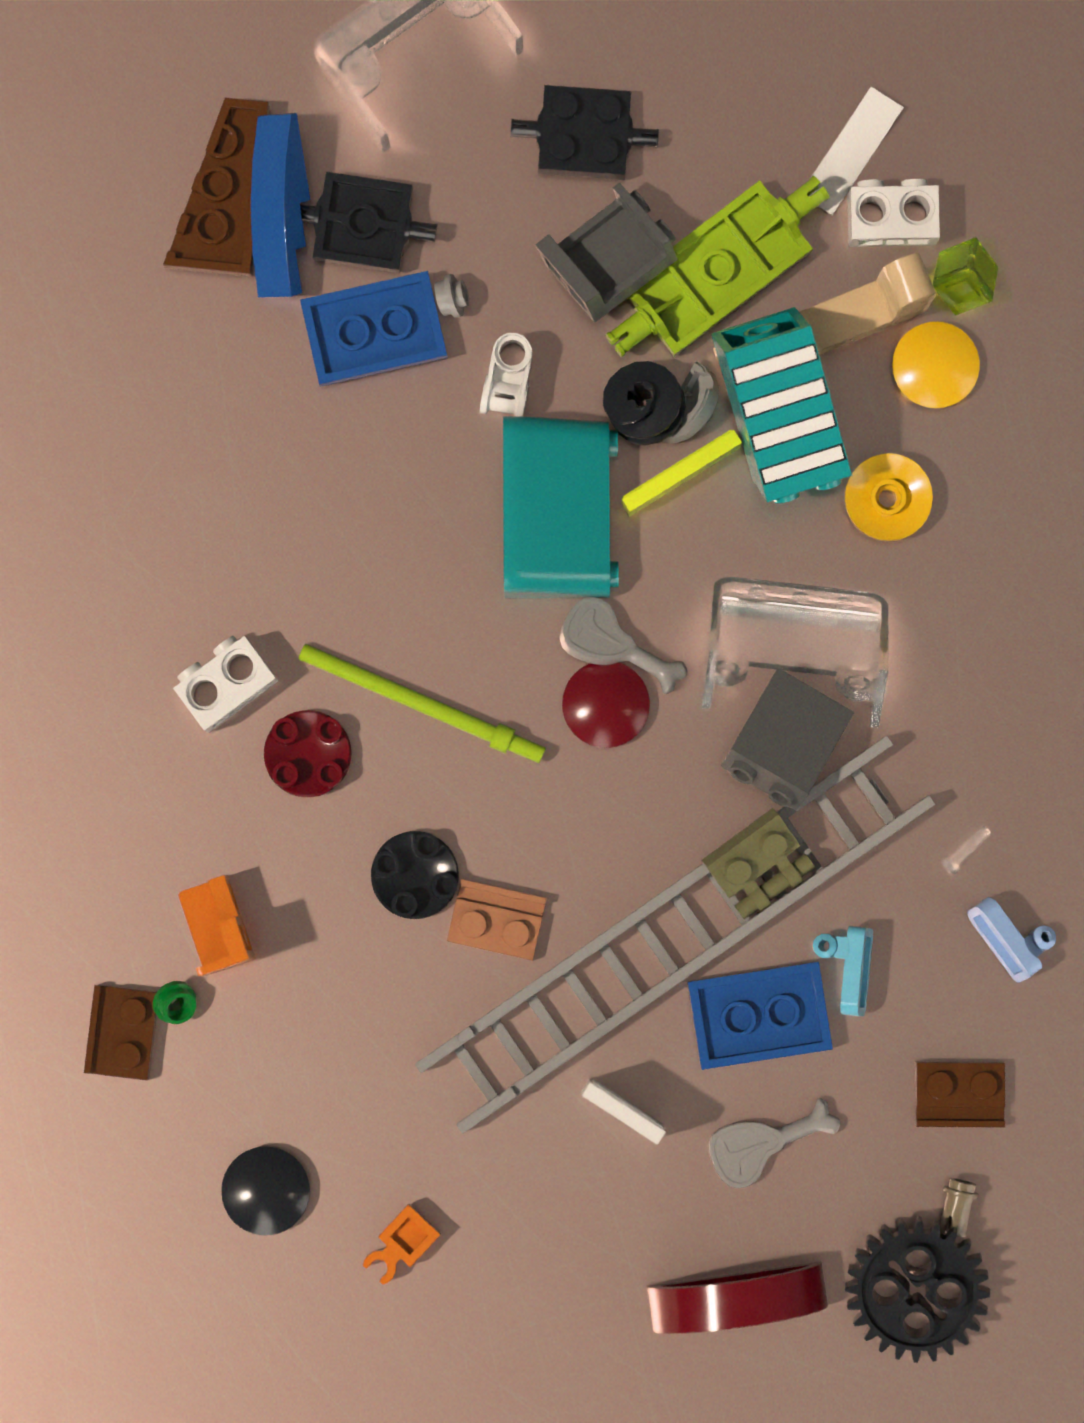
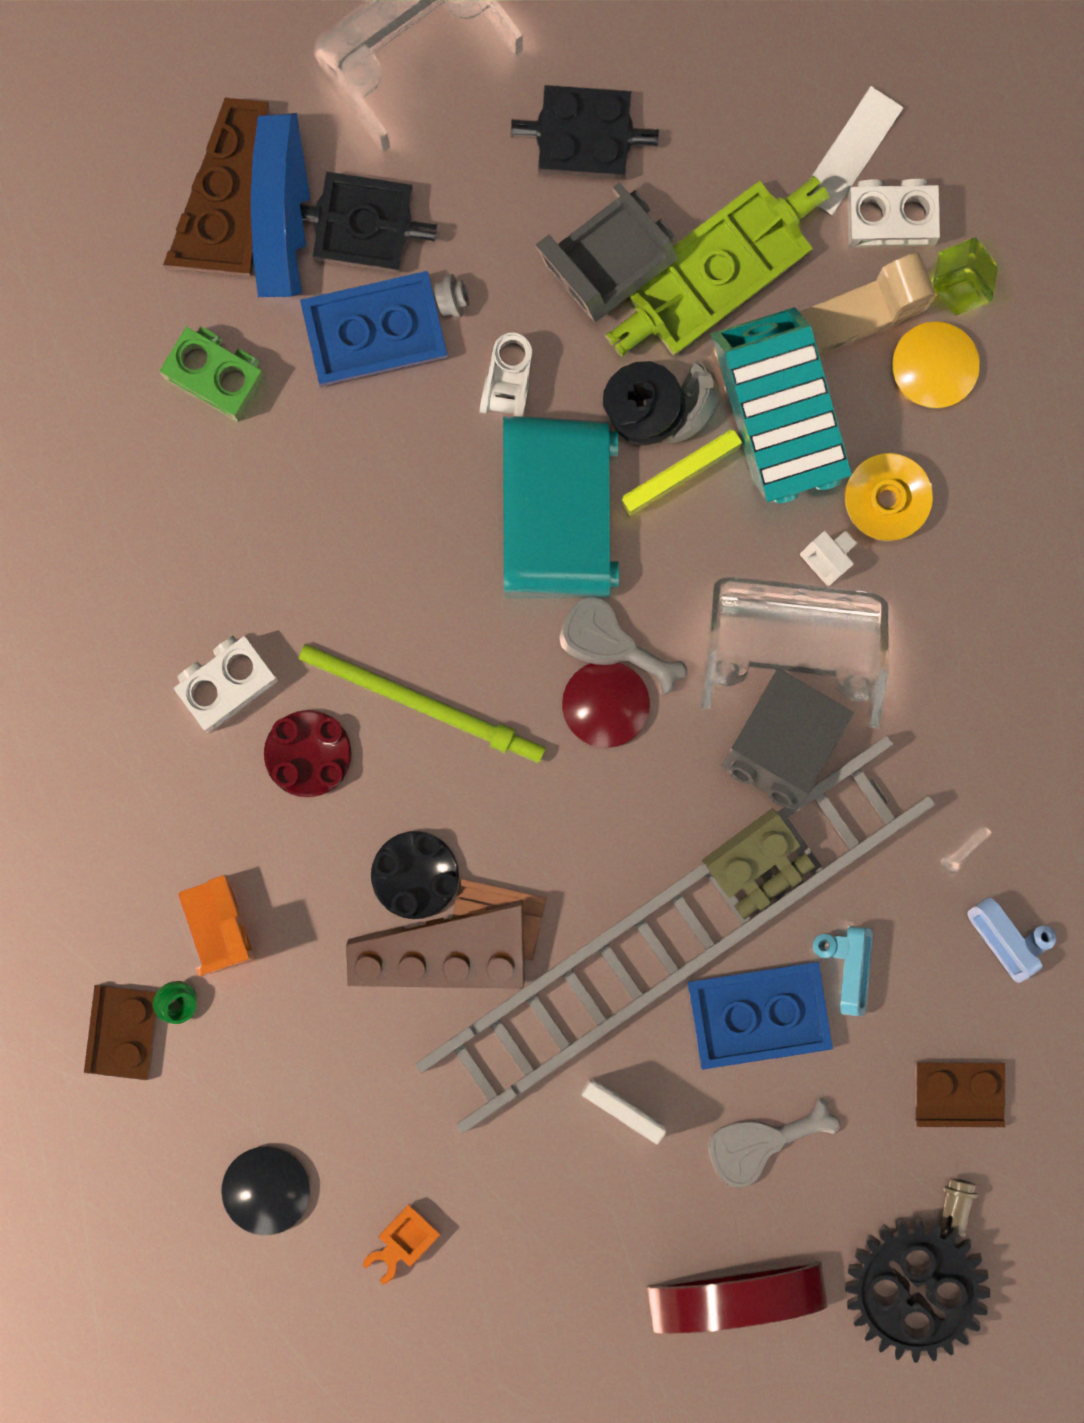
none -> bright green brick [159,326,265,421]
none -> reddish brown wing [346,899,525,989]
none -> white tile [799,531,857,587]

